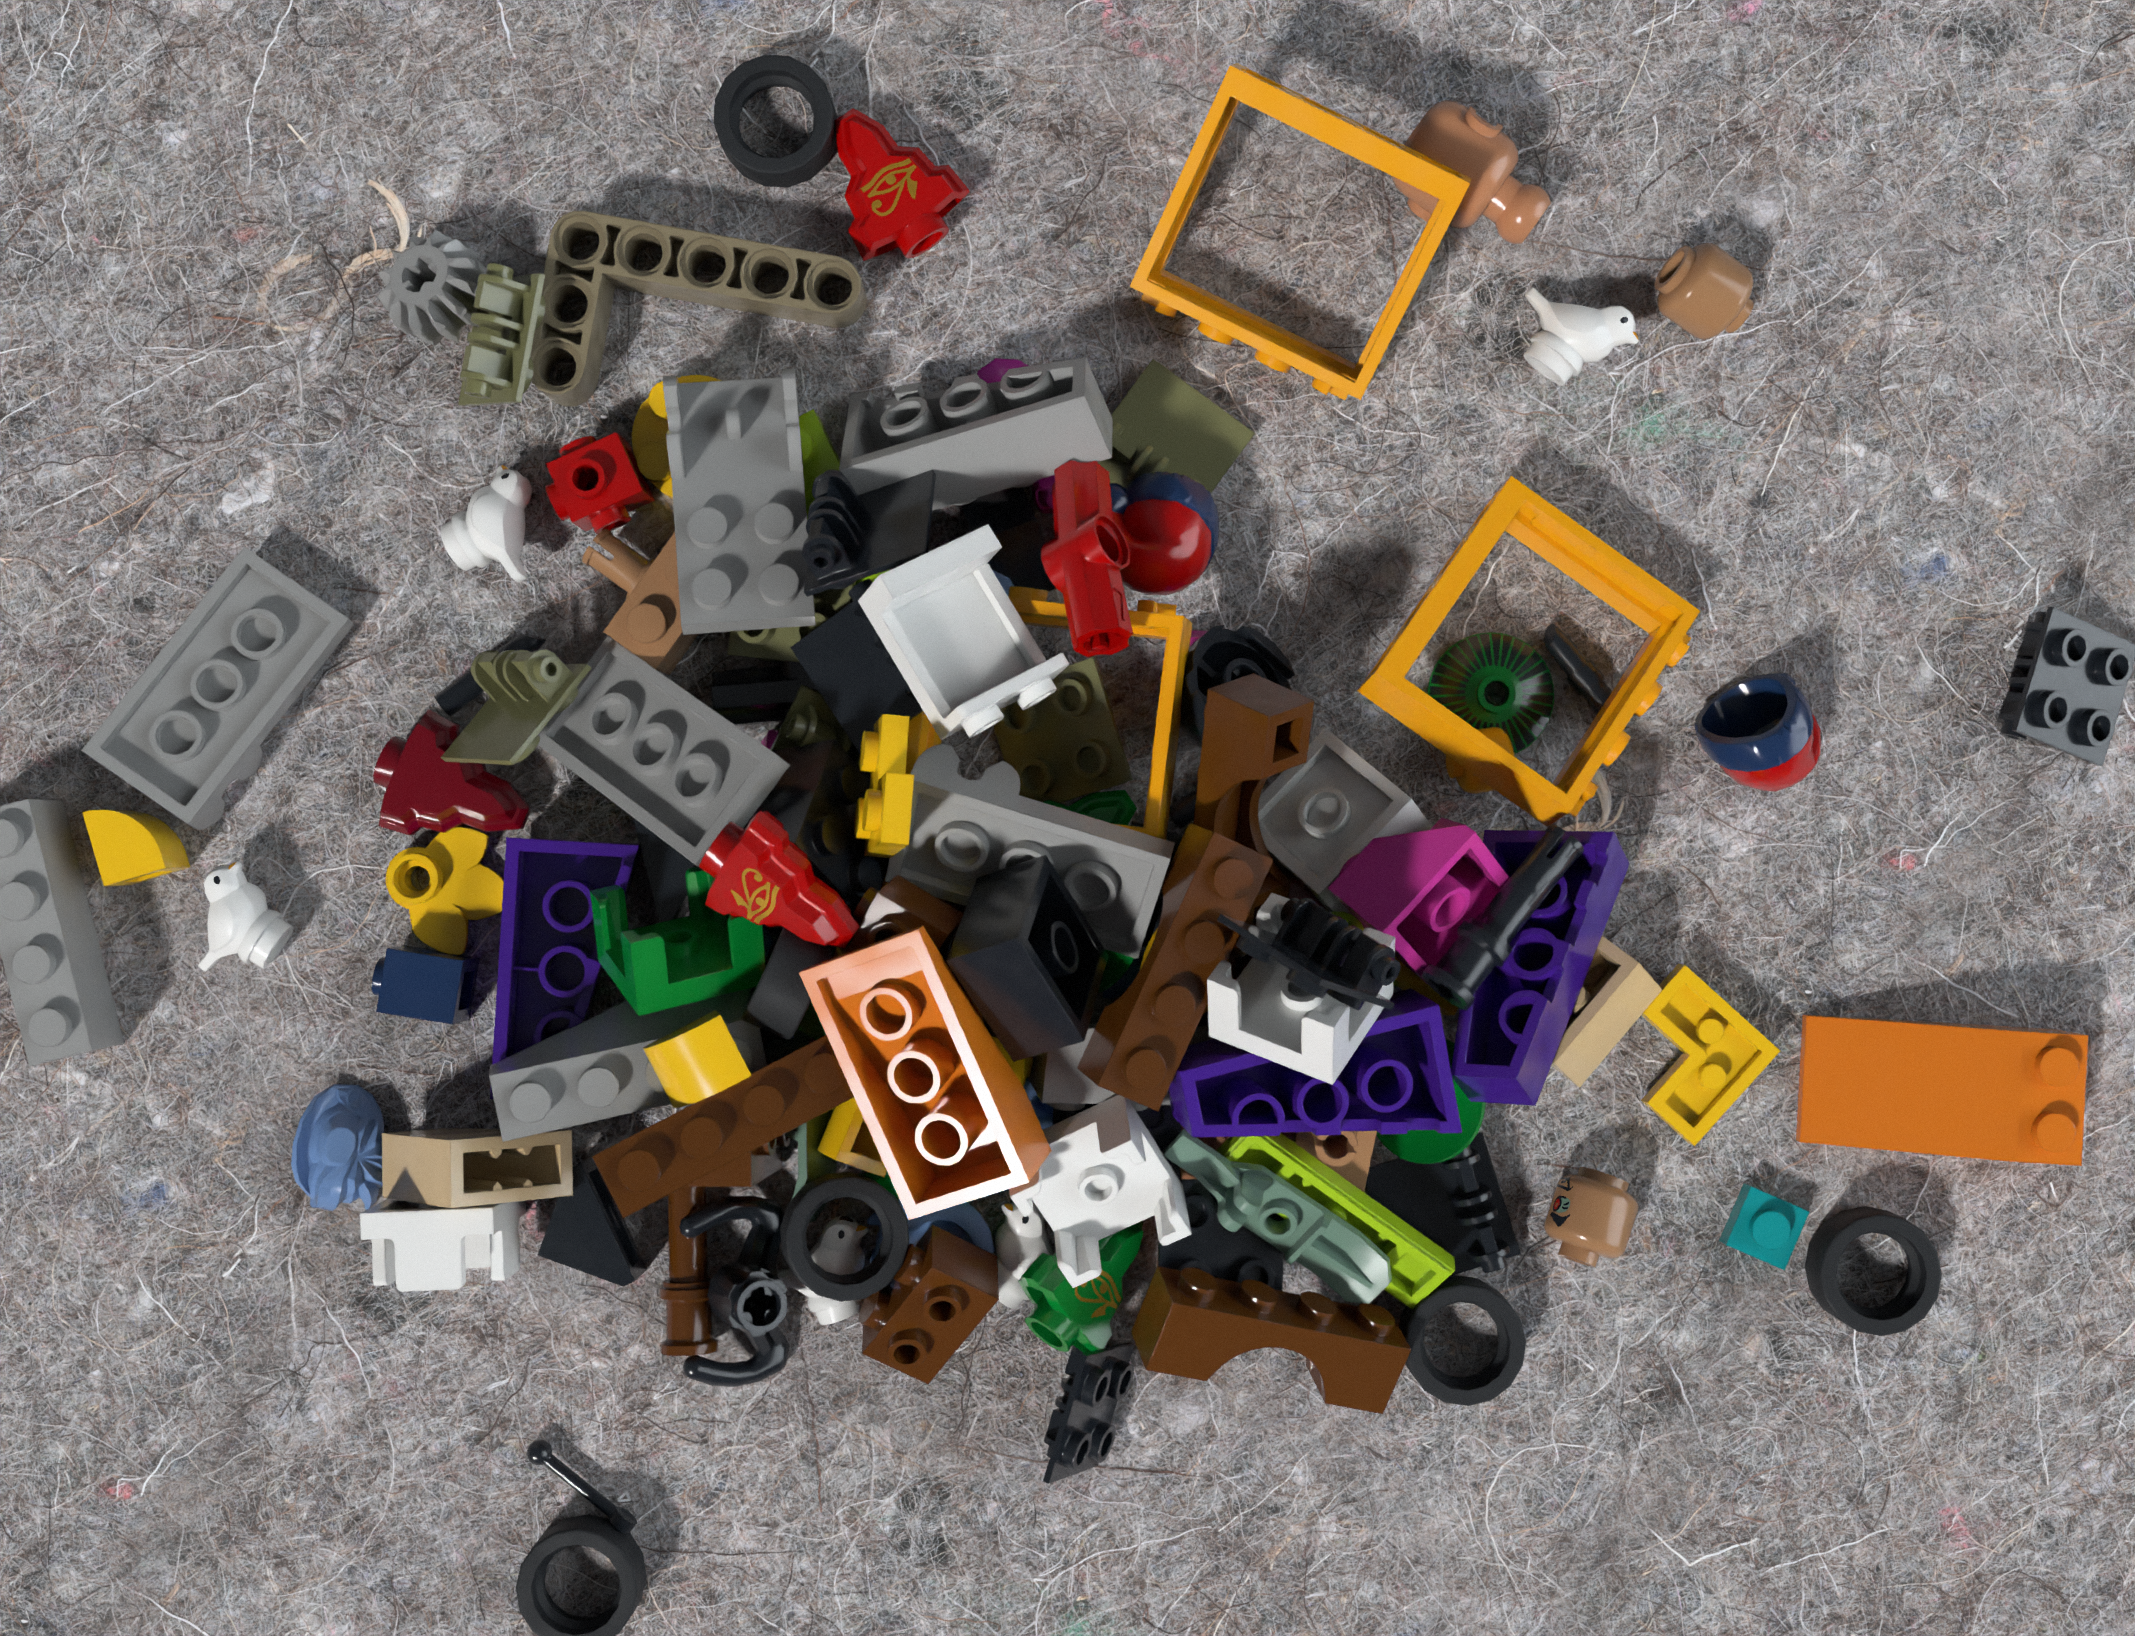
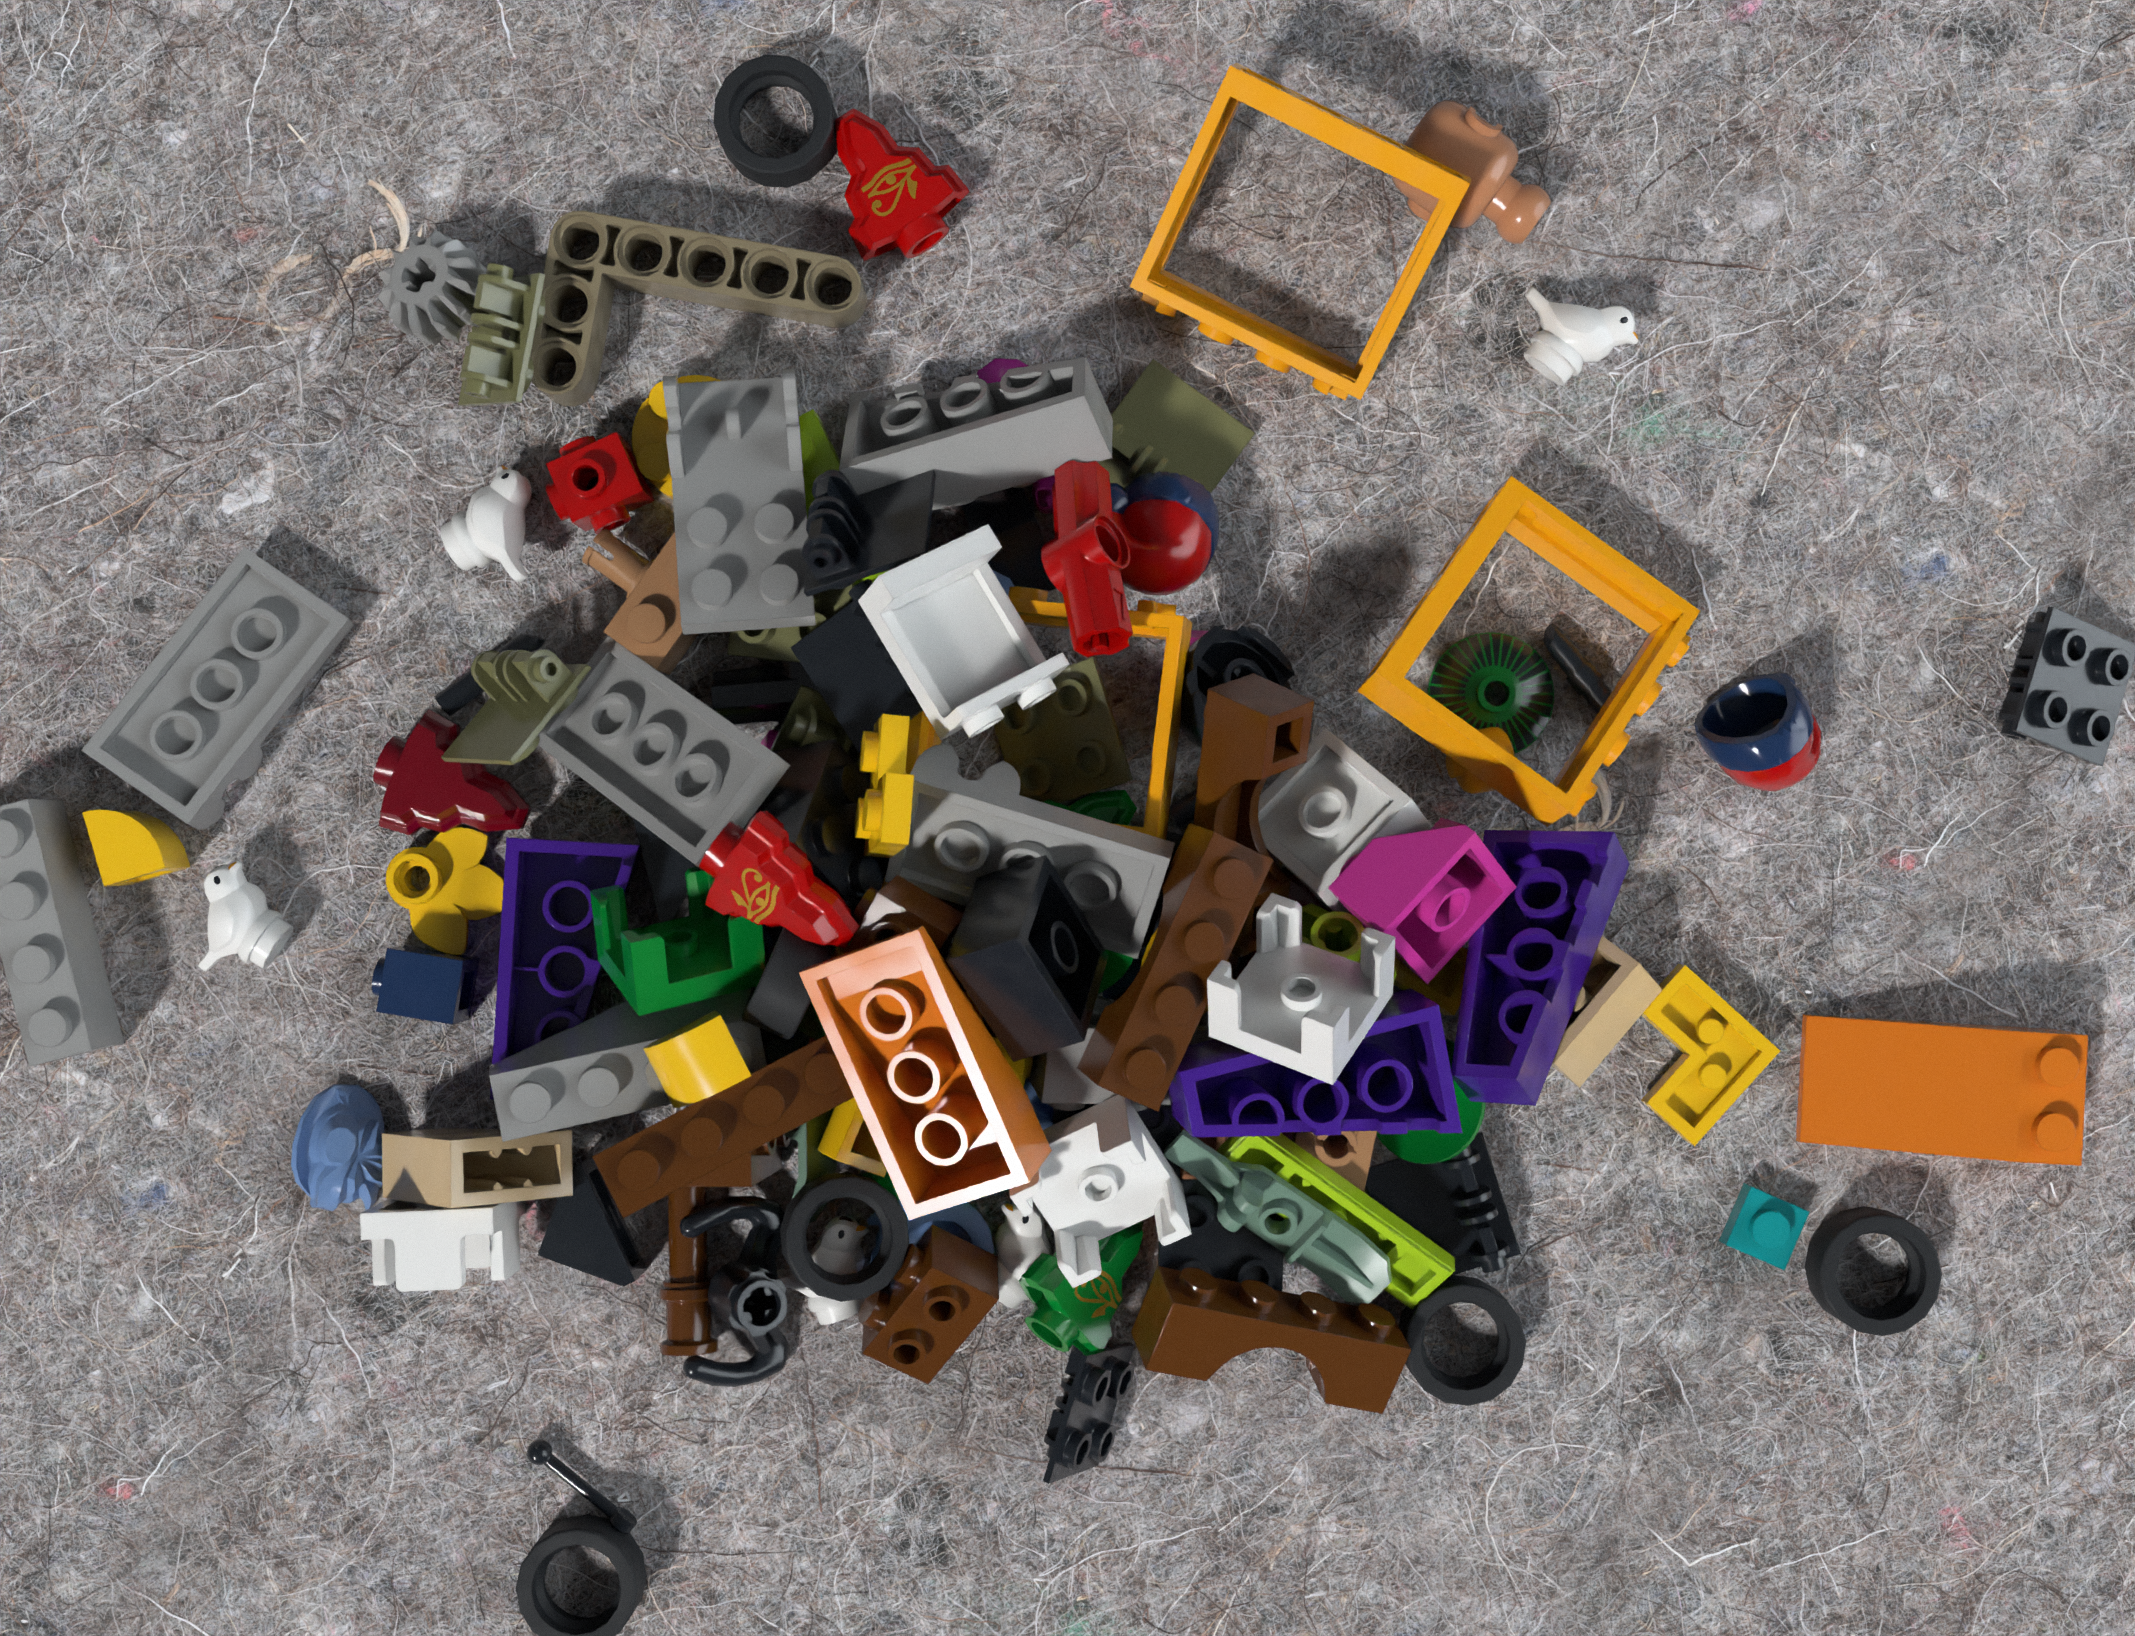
black hinge [1217,898,1401,1010] -> none
black pin [1422,825,1584,1011] -> none
medium nougat head [1544,1167,1638,1268] -> none
medium nougat head [1654,243,1754,340] -> none

